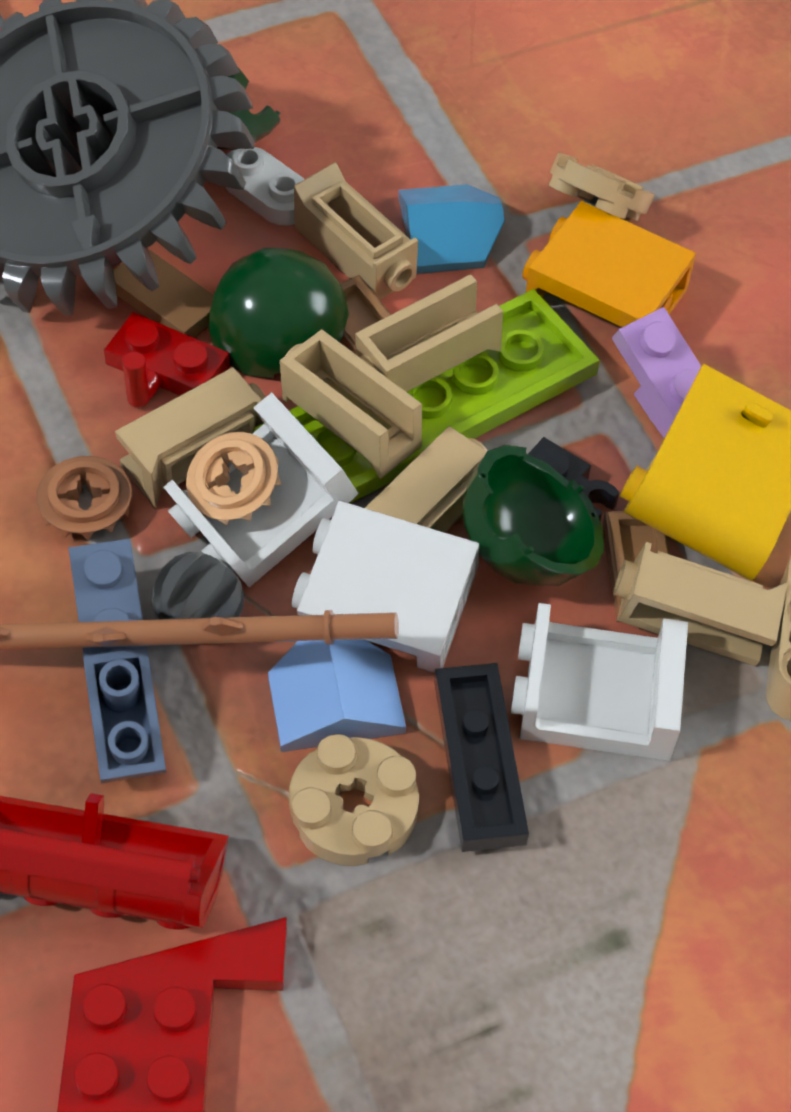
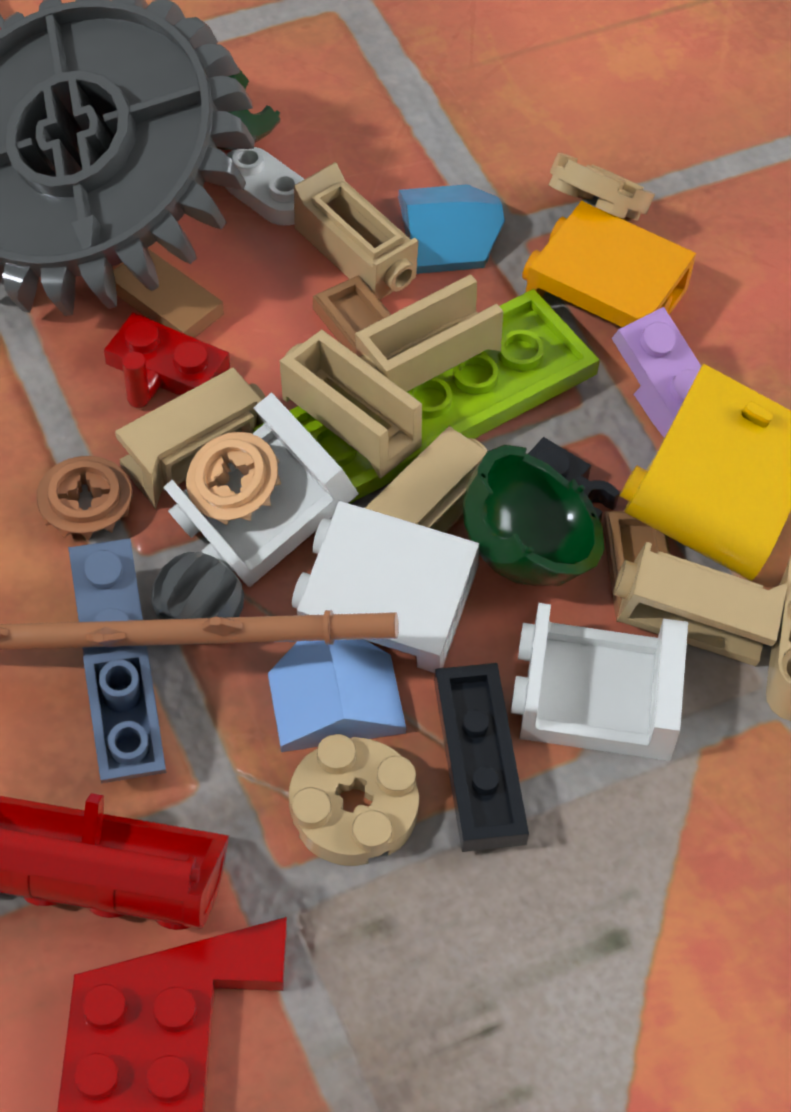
dark green cylinder [209,248,349,378] -> none

